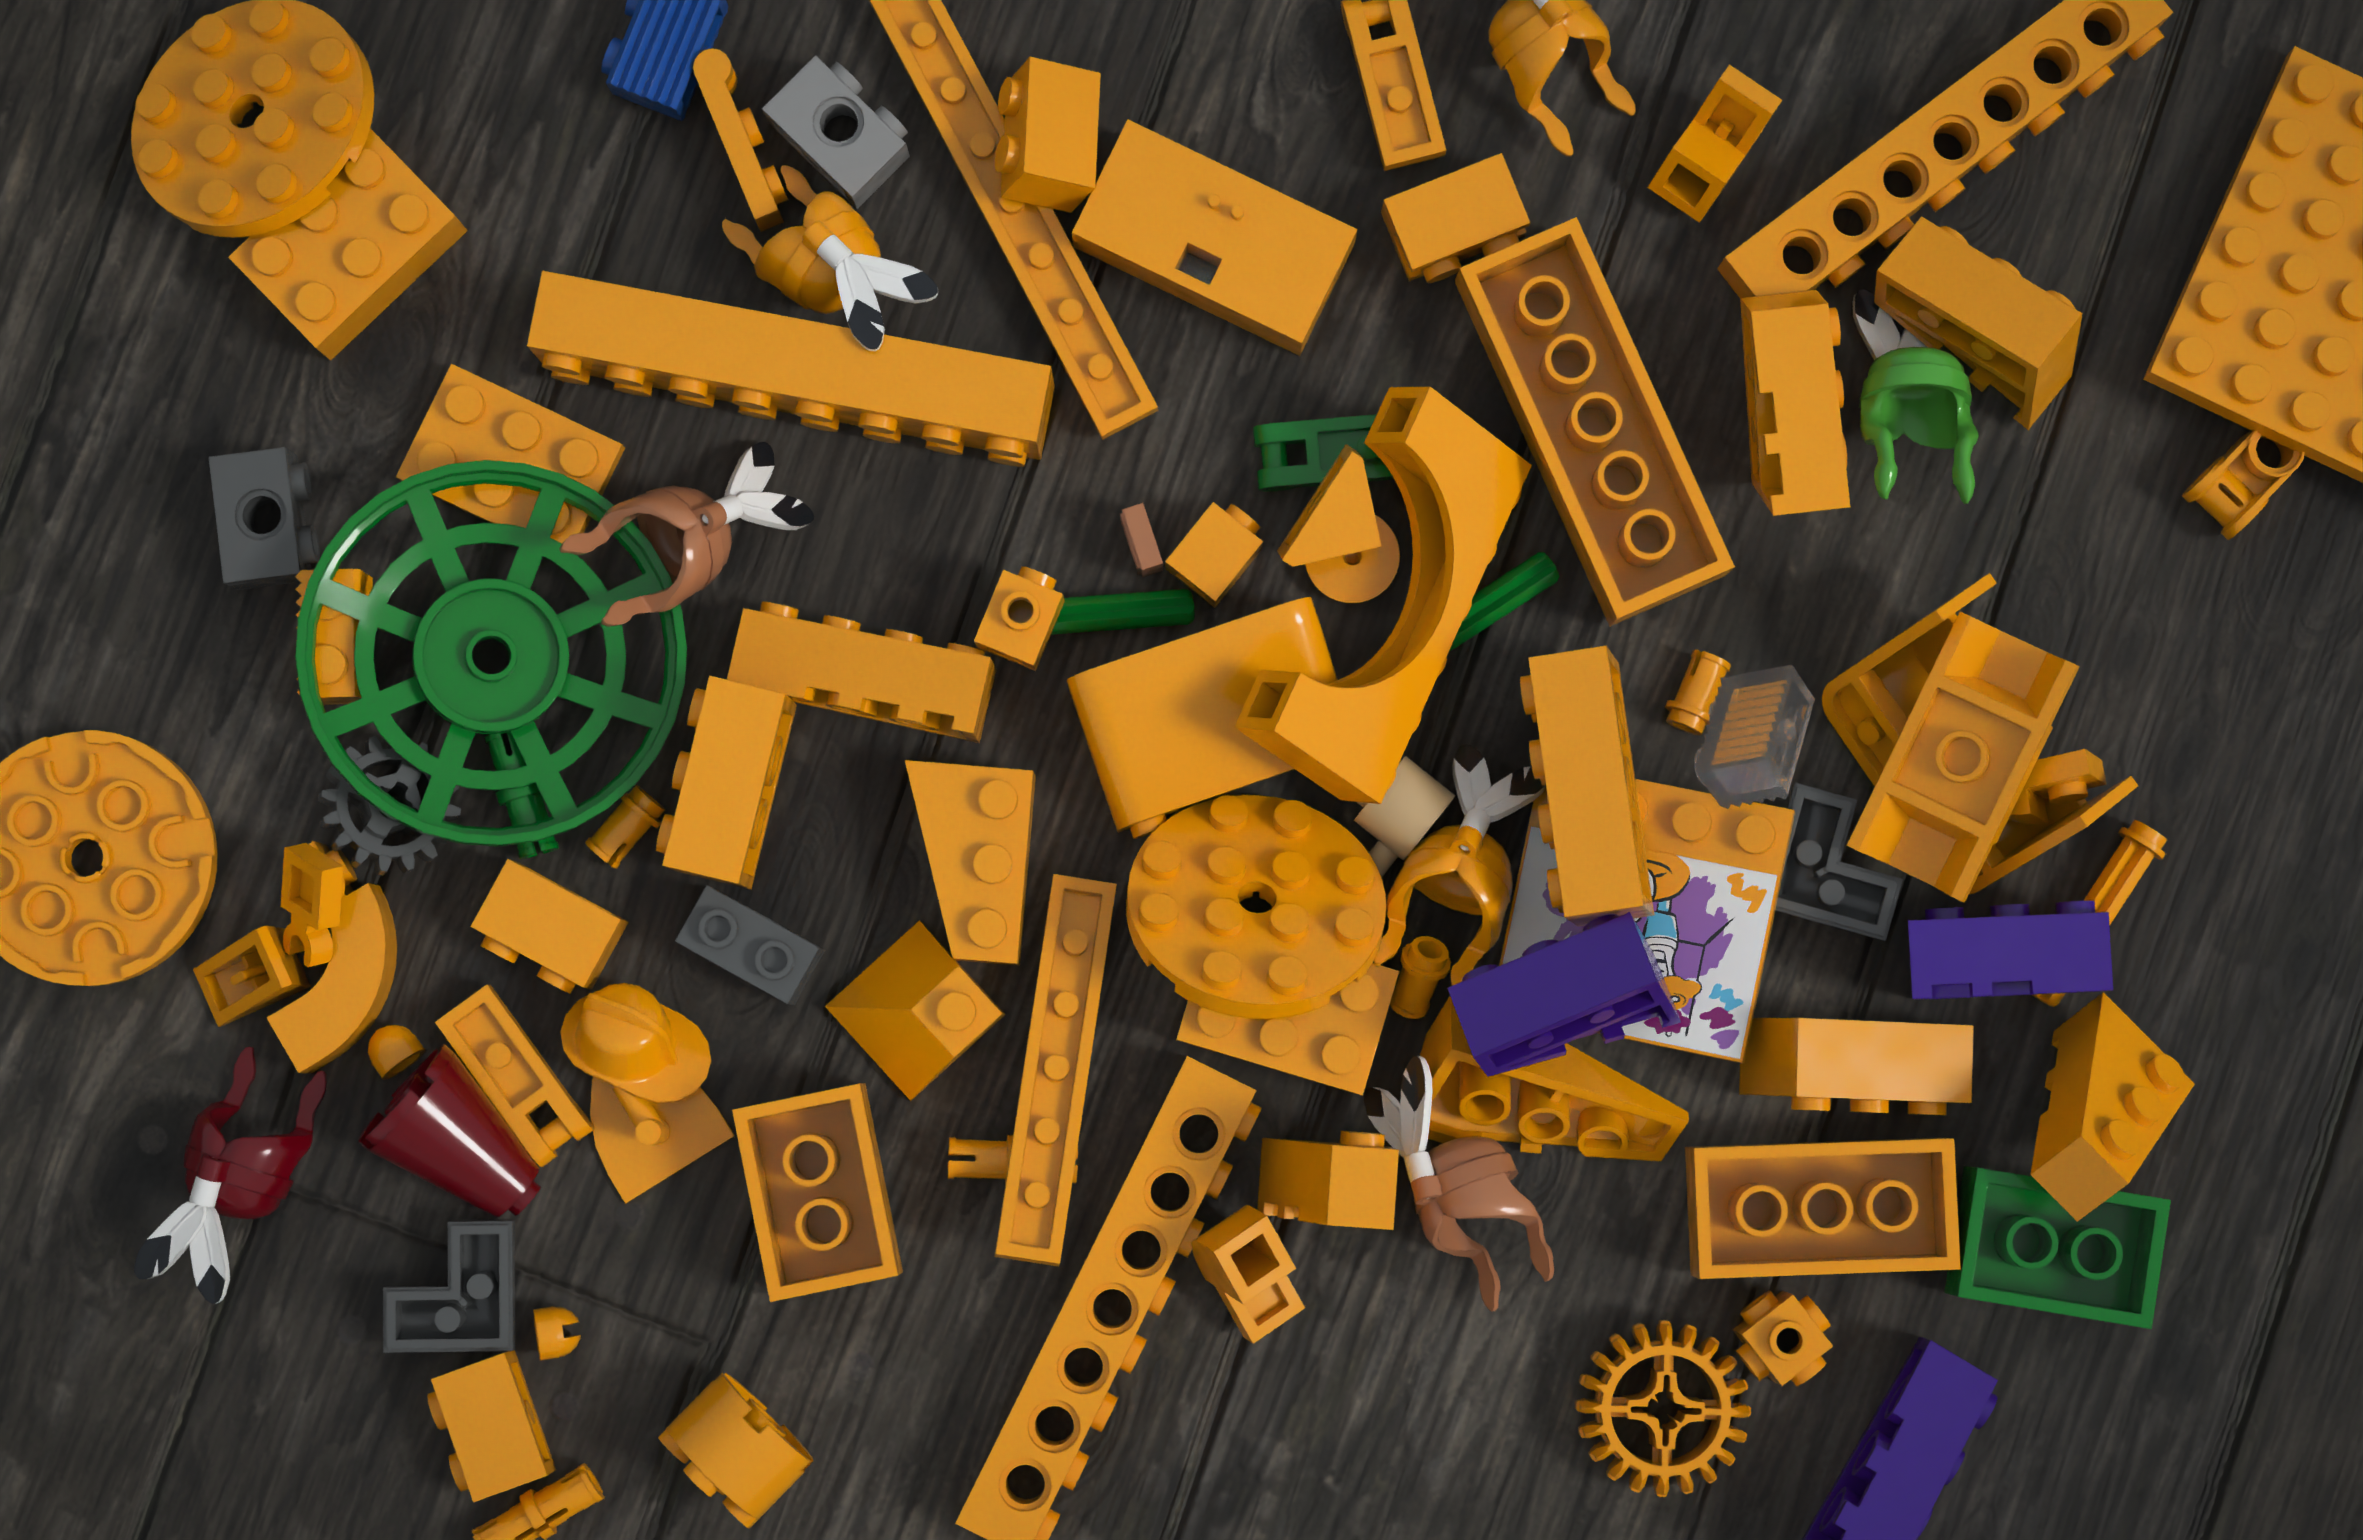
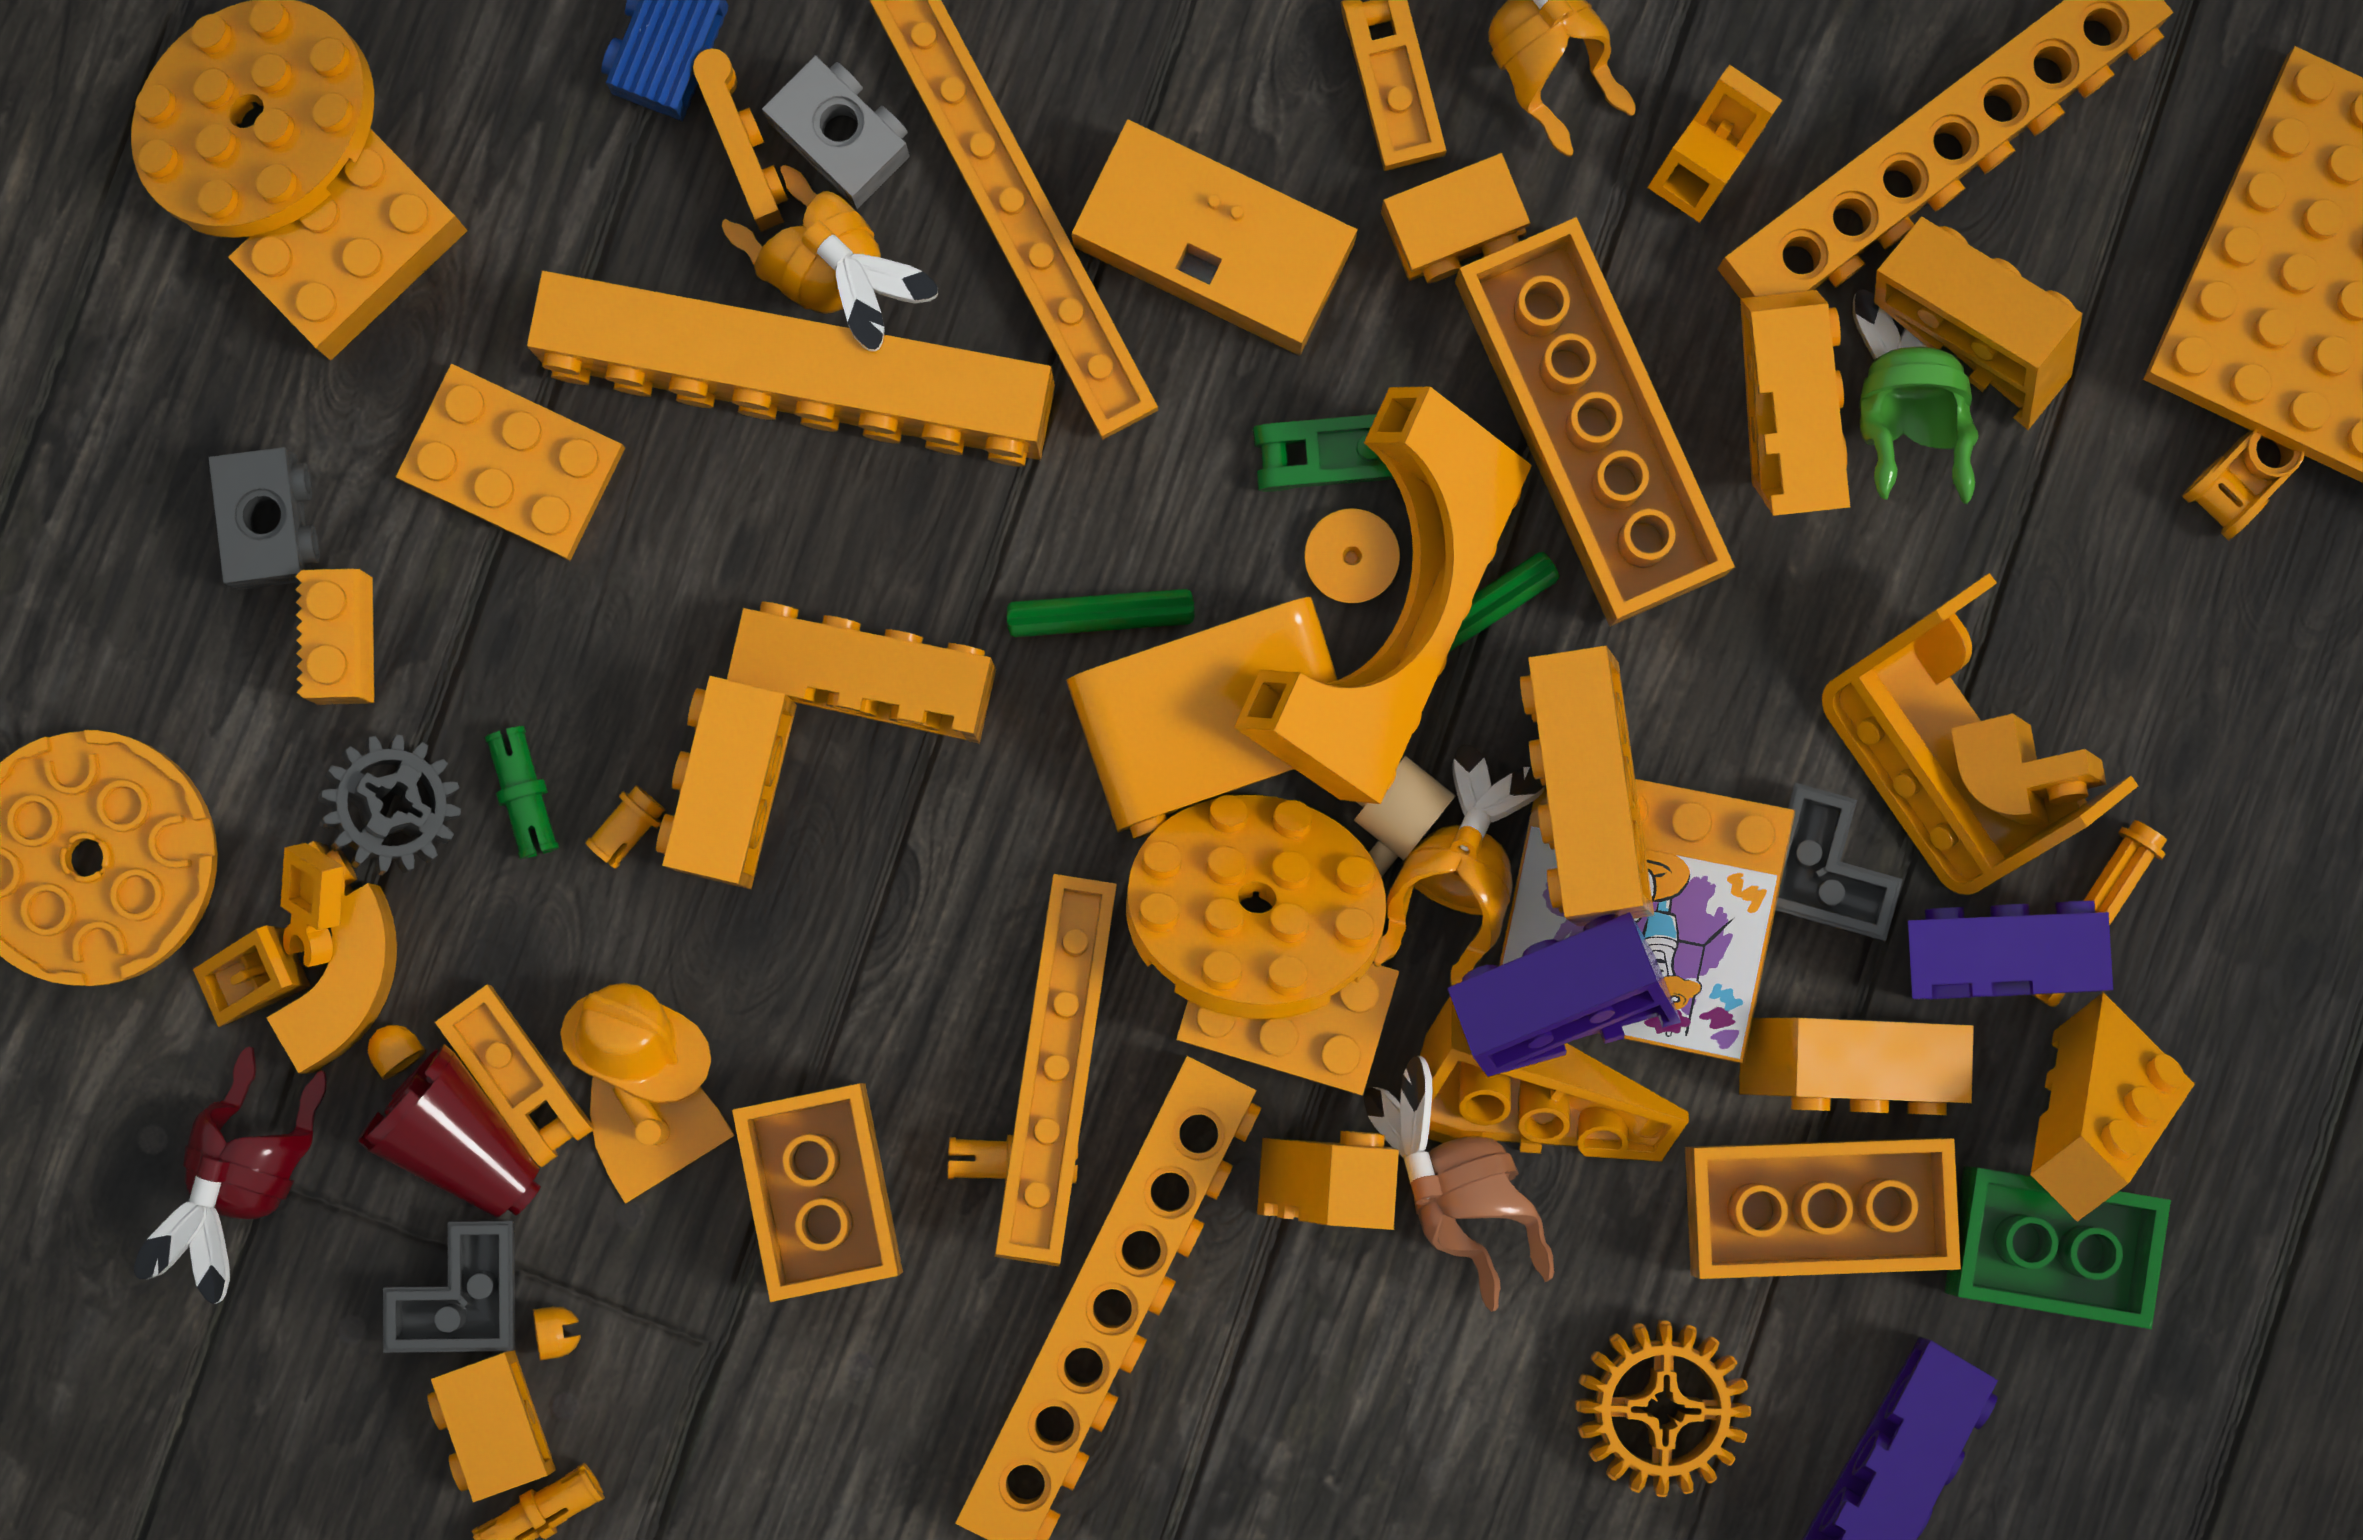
green dish [295,460,687,846] -> none
light orange brick [470,859,629,994] -> none
nougat hair [560,442,814,627] -> none
light orange brick [658,1372,814,1529] -> none
dark grey brick [675,885,826,1006] -> none
light orange slope [825,920,1005,1101] -> none
light orange wedge [905,760,1036,966] -> none
light orange brick [974,566,1065,671] -> none
light orange brick [995,56,1101,213] -> none
nougat tile [1120,503,1163,578] -> none
light orange brick [1165,502,1263,608] -> none
light orange brick [1191,1205,1305,1344] -> none
light orange slope [1277,444,1382,567] -> none
light orange pin [1390,936,1451,1019] -> none
light orange pin [1665,650,1731,736] -> none
clear brick [1694,665,1815,809] -> none
light orange brick [1732,1290,1833,1386] -> none
light orange piece [1846,612,2080,902] -> none

